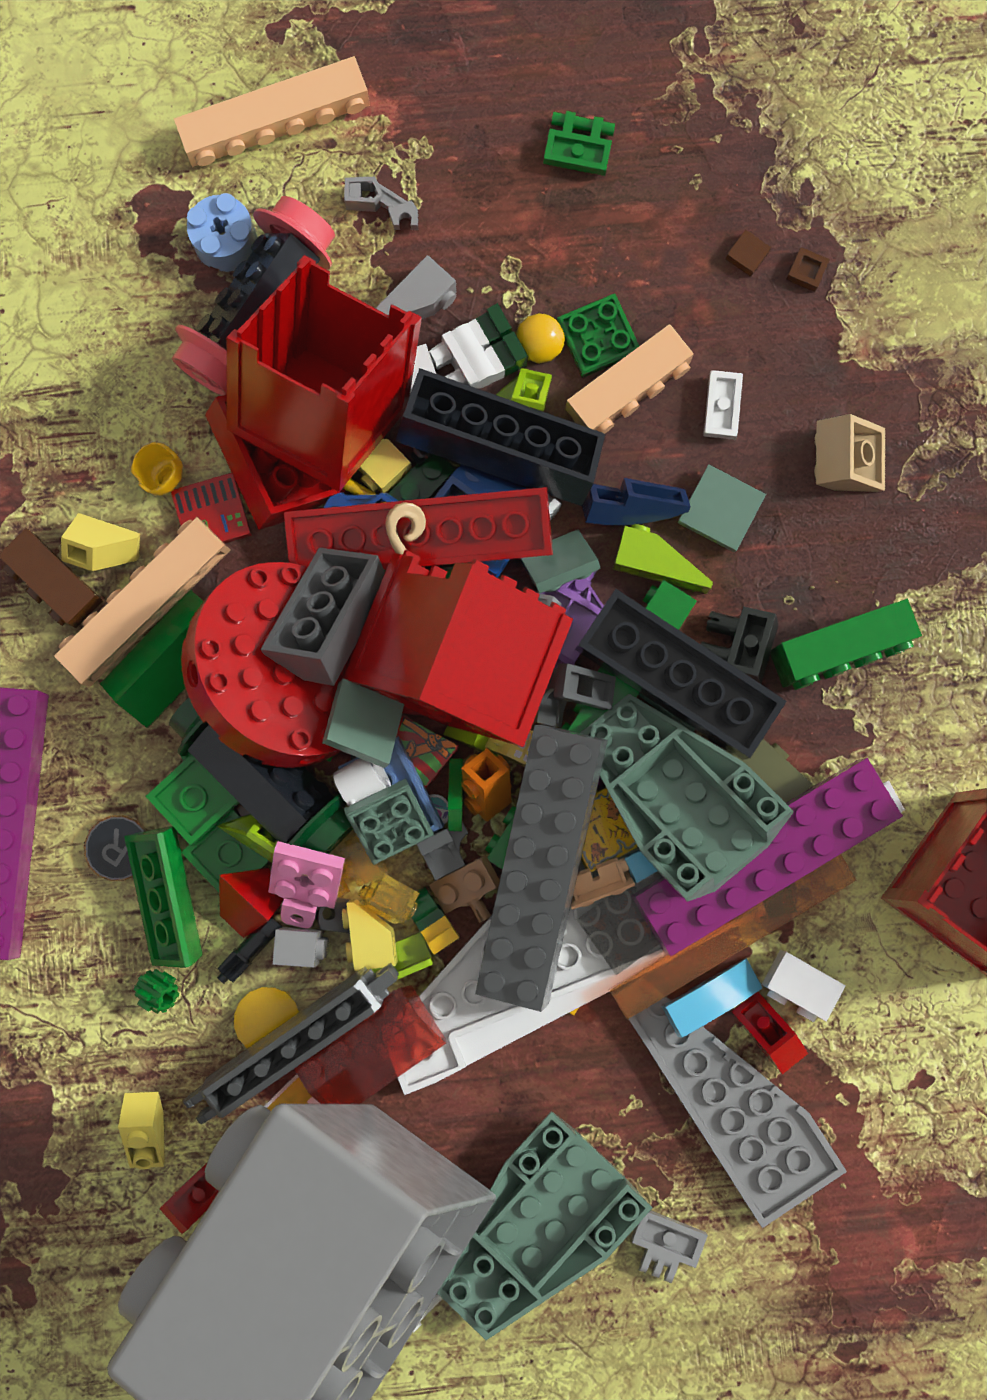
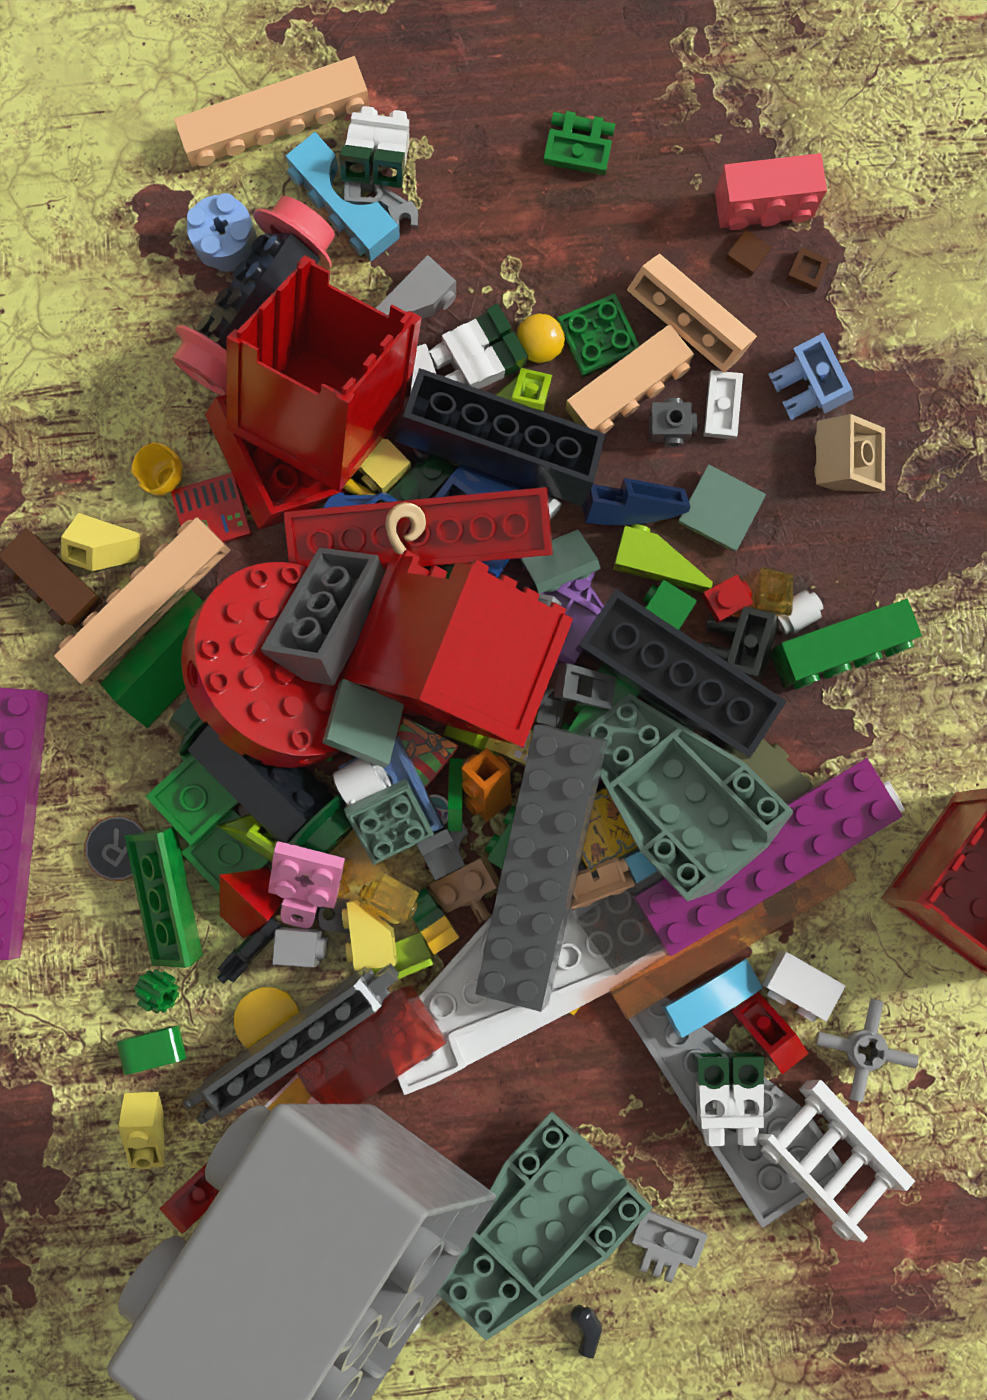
none -> green beam [116,1025,187,1075]
none -> medium azure arch [286,132,400,261]
none -> hips [340,106,409,188]
none -> black arm [570,1305,602,1358]
none -> light nougat brick [627,254,757,373]
none -> dark grey brick [649,398,697,448]
none -> white hips [693,1052,764,1146]
none -> red bracket [701,575,753,623]
none -> coral brick [715,153,827,230]
none -> clear yellow slope [752,567,793,616]
none -> white fence [757,1080,915,1243]
none -> light blue brick [769,332,854,420]
none -> white brick [772,590,823,635]
none -> light grey bar [815,998,918,1102]

